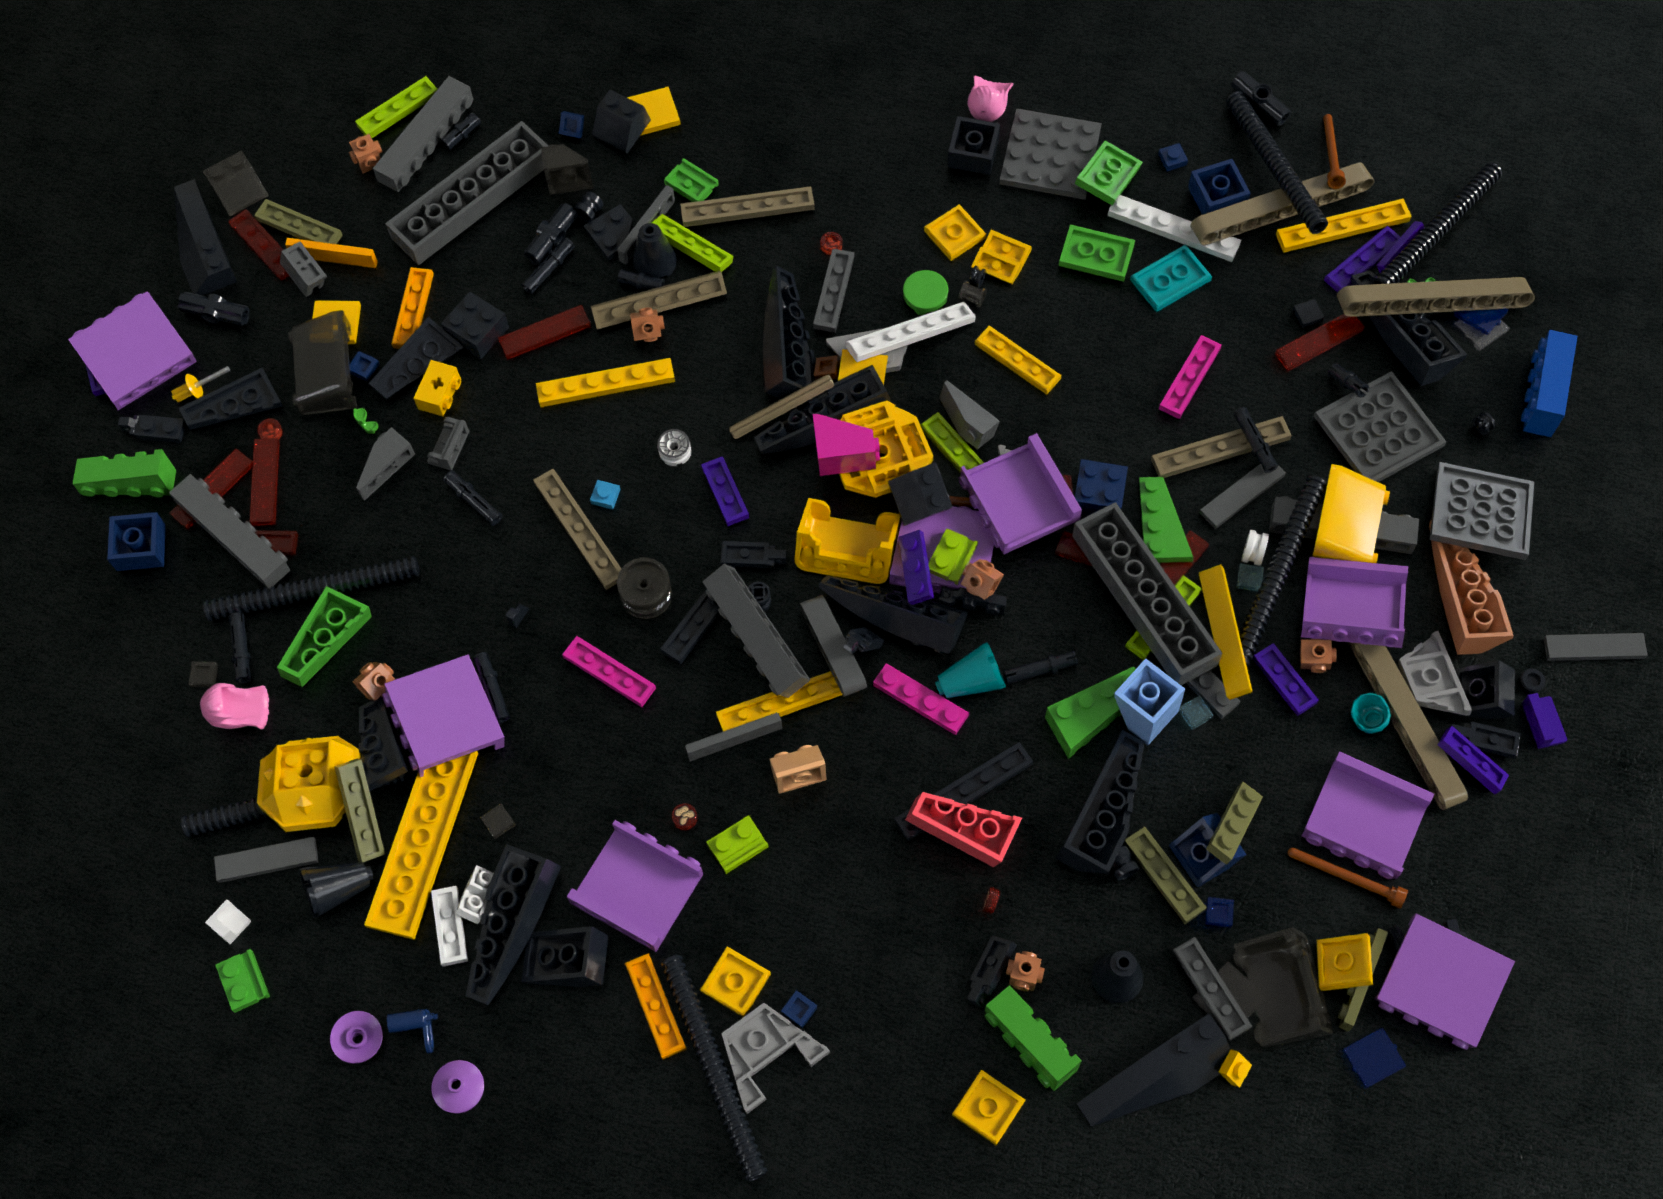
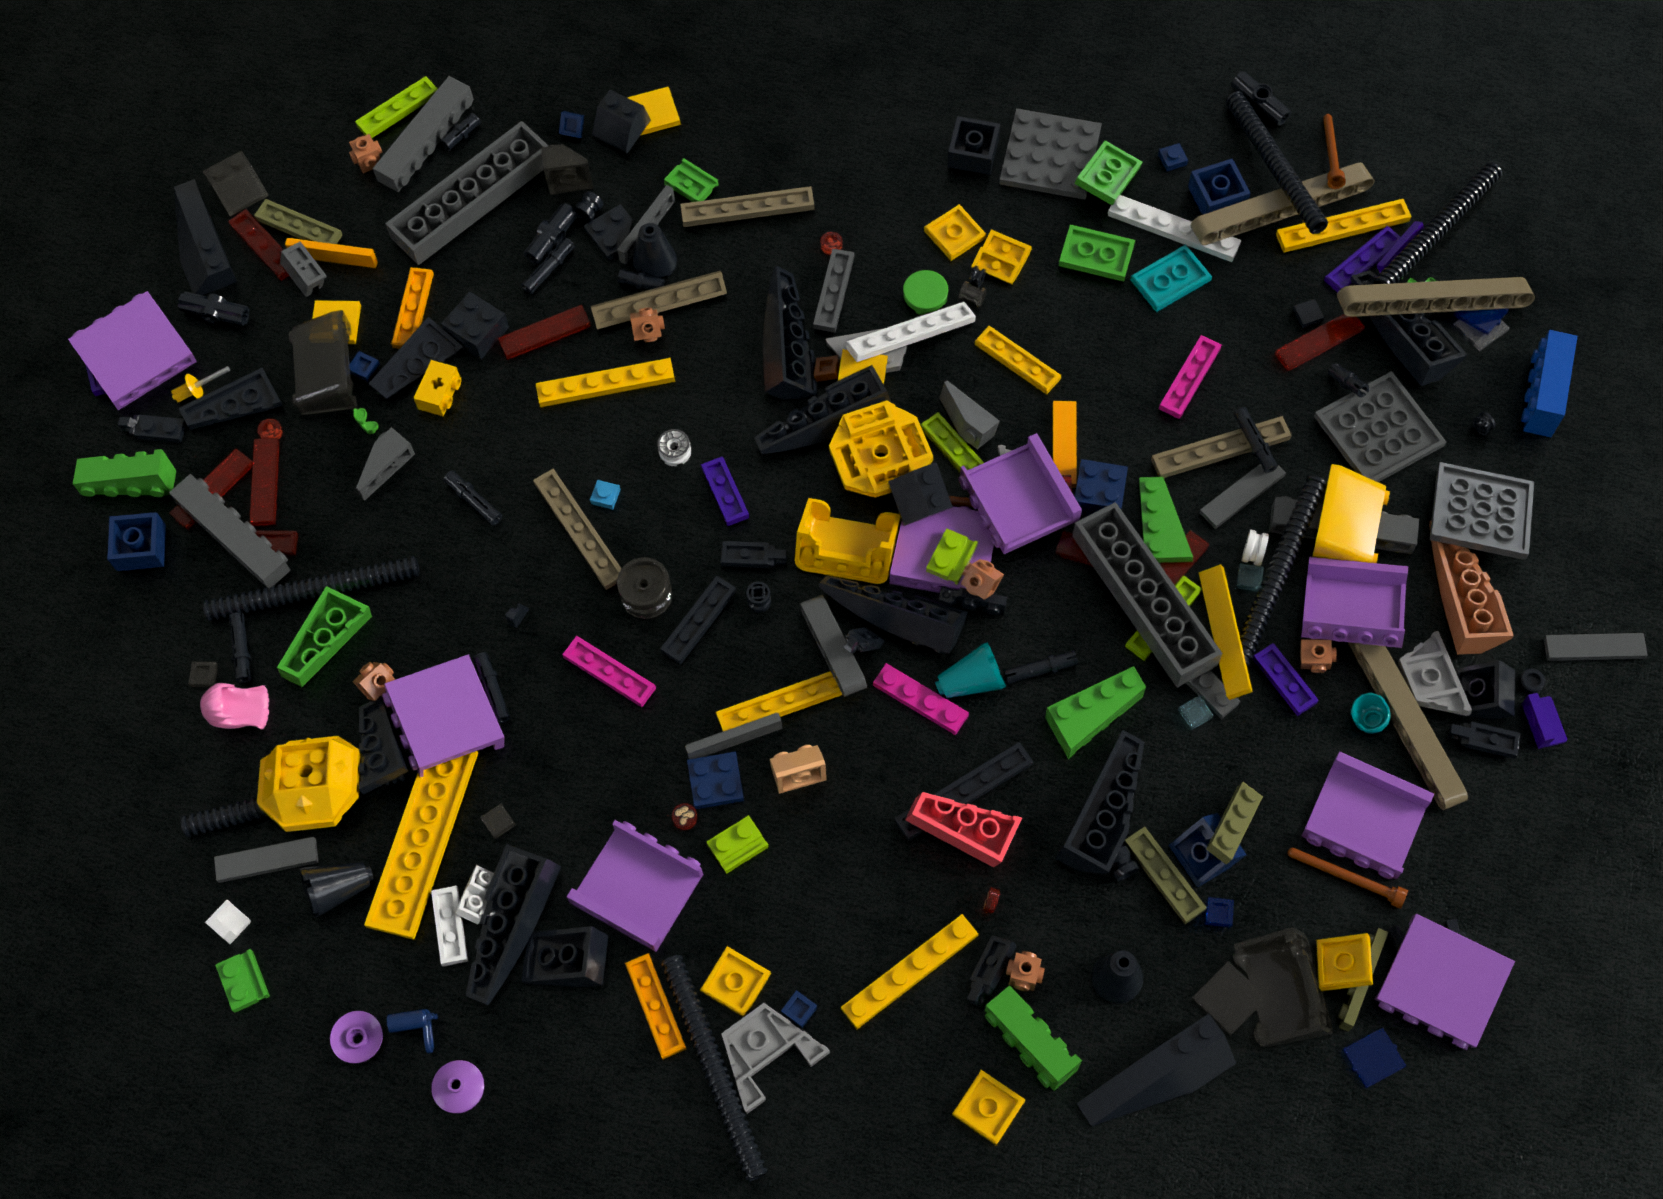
olive plate [334,758,385,862] -> none
dark grey hinge [427,417,469,471] -> none
lime plate [652,214,733,272] -> none
dark grey brick [703,564,810,698] -> none
dark tan axle [729,375,834,439] -> none
dark pink slope [813,414,880,476] -> none
dark purple plate [898,530,934,605] -> none
bright pink piece [968,76,1013,122] -> none
light blue slope [1114,659,1185,746] -> none
dark grey tile [1172,937,1252,1041] -> none
yellow plate [1219,1050,1252,1088] -> none
dark purple plate [1437,726,1509,795] -> none
none -> dark blue plate [687,752,744,809]
none -> yellow plate [841,914,978,1029]
none -> light orange tile [1053,401,1077,488]

